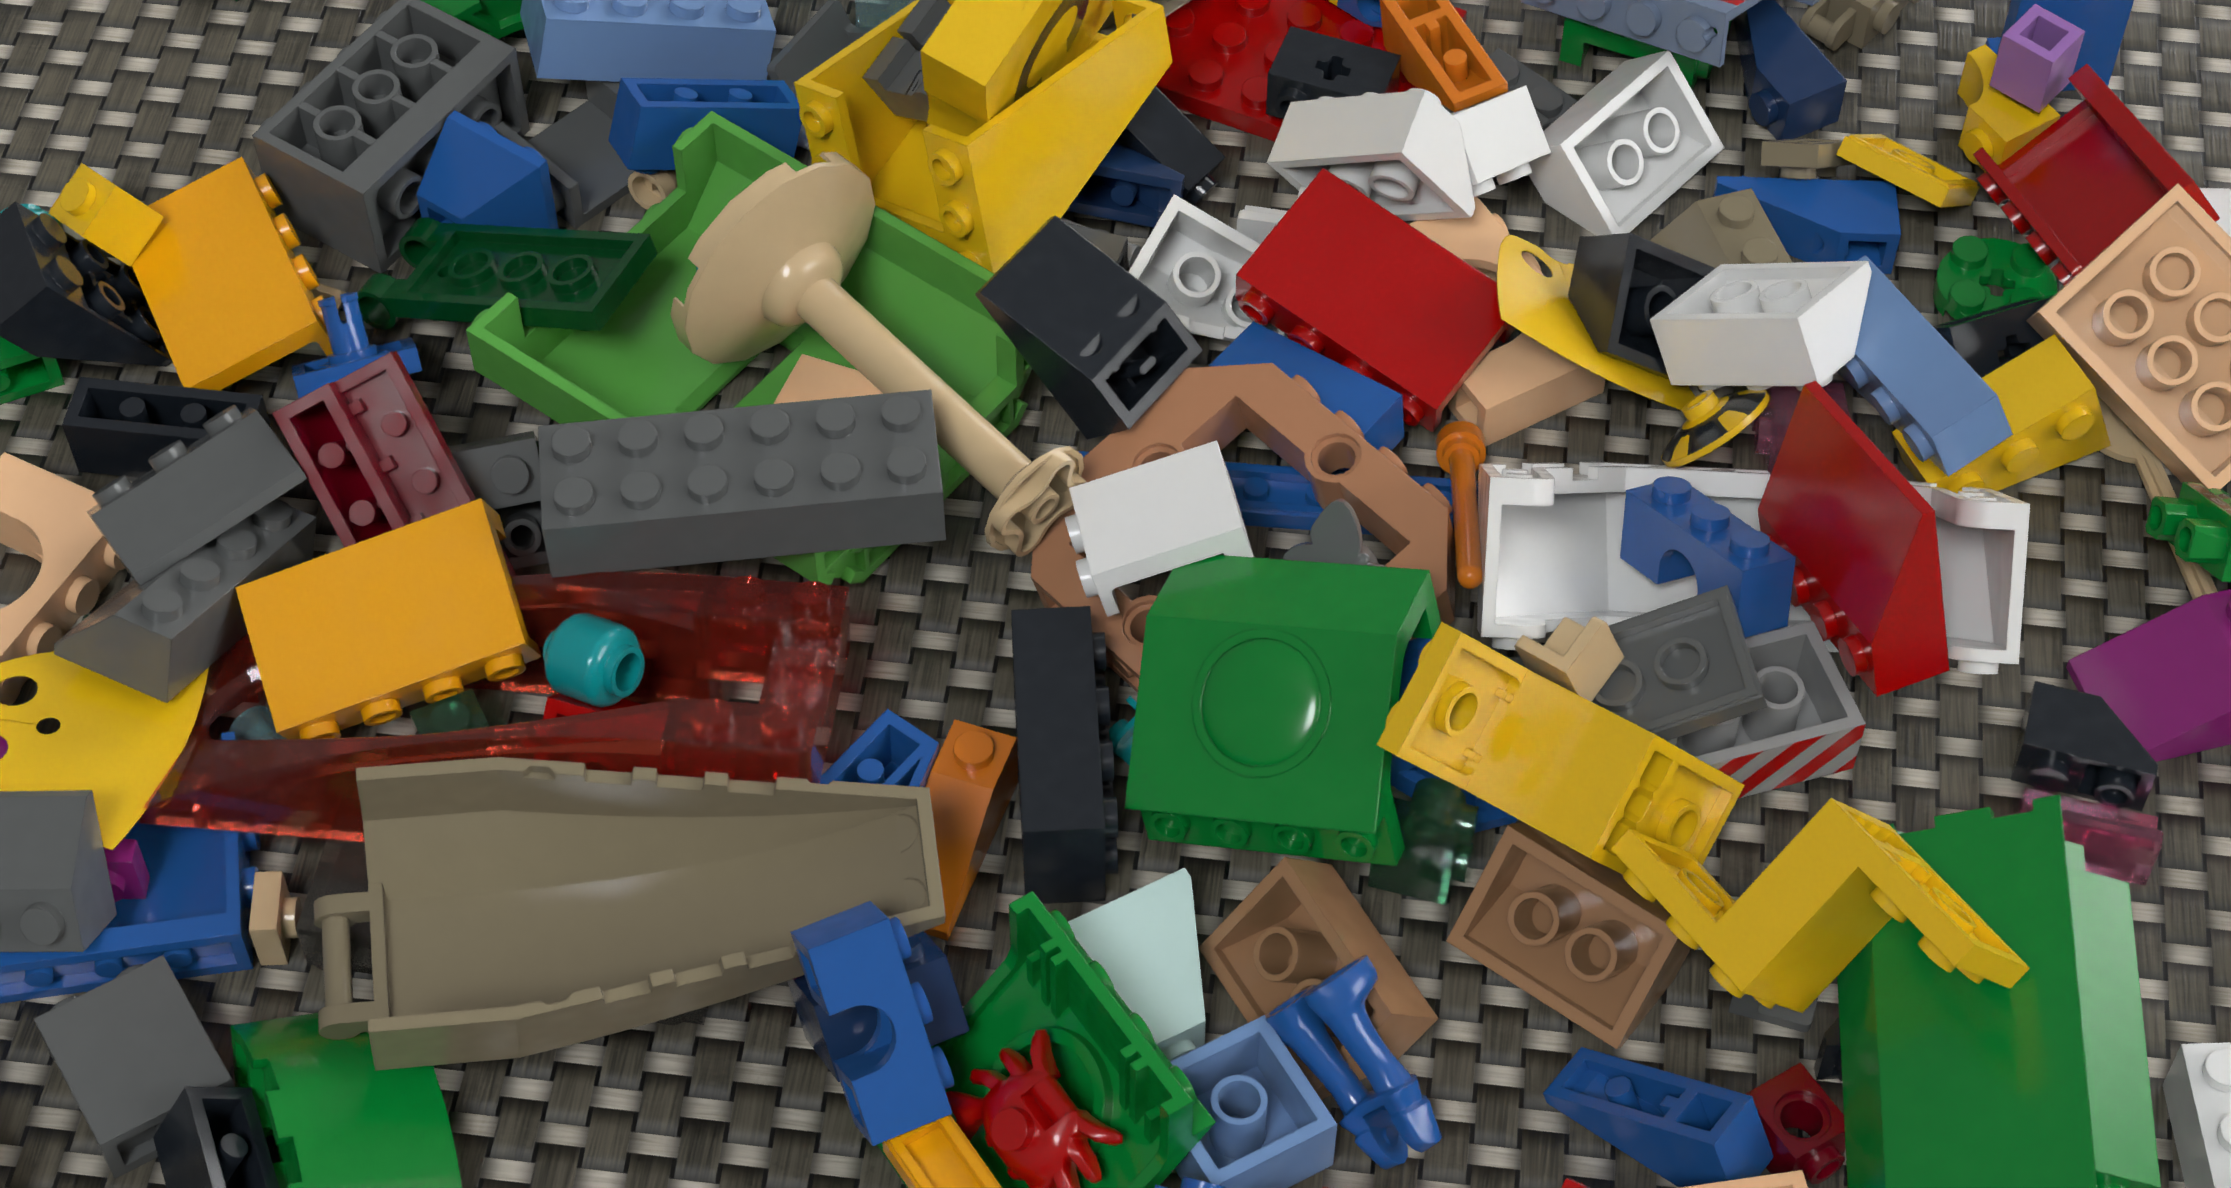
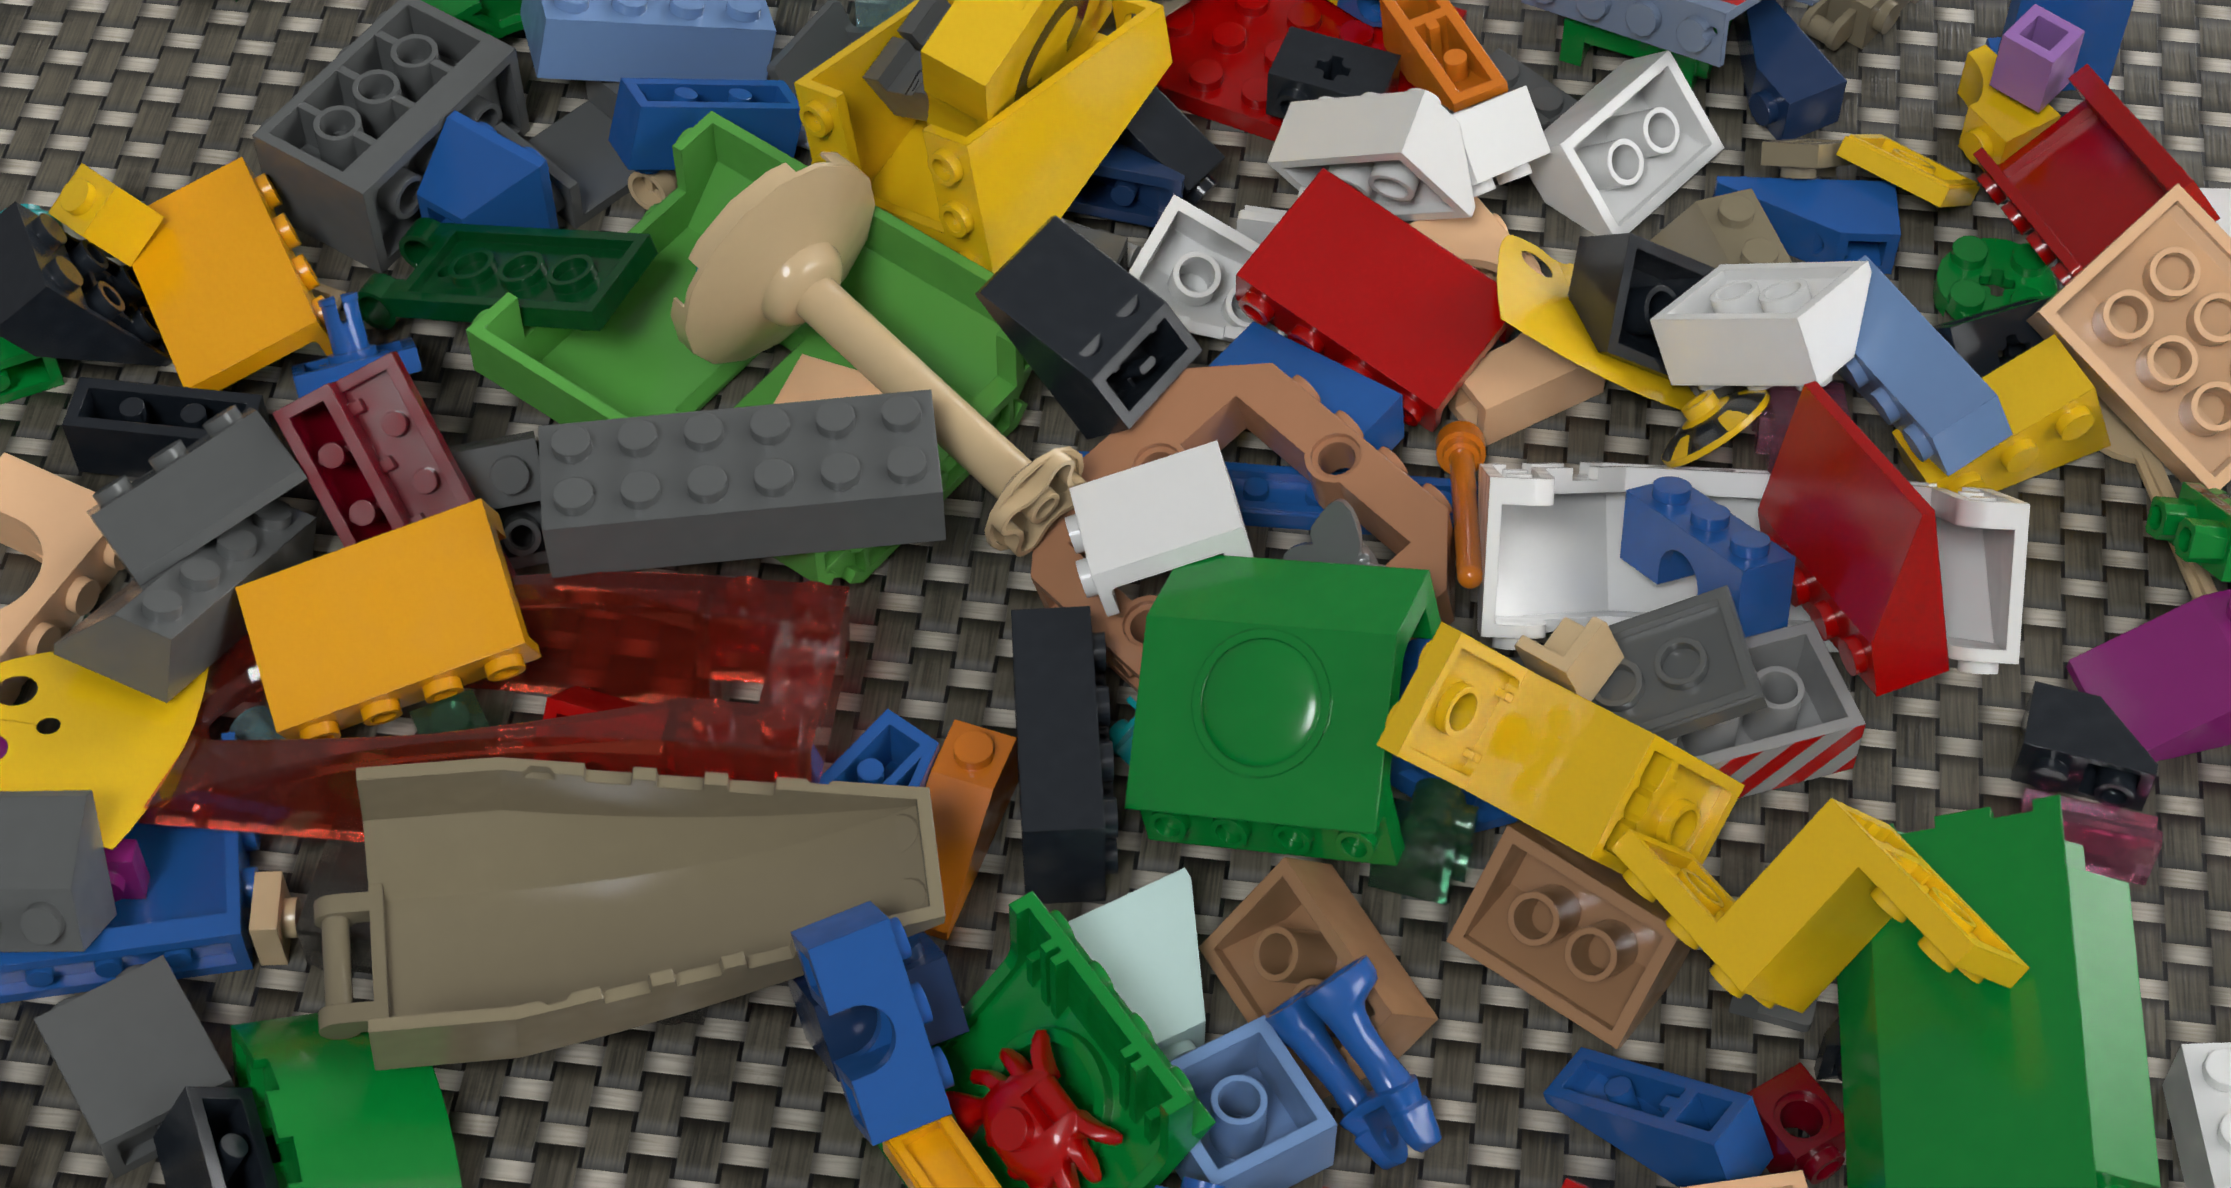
teal head [543,613,645,708] -> none

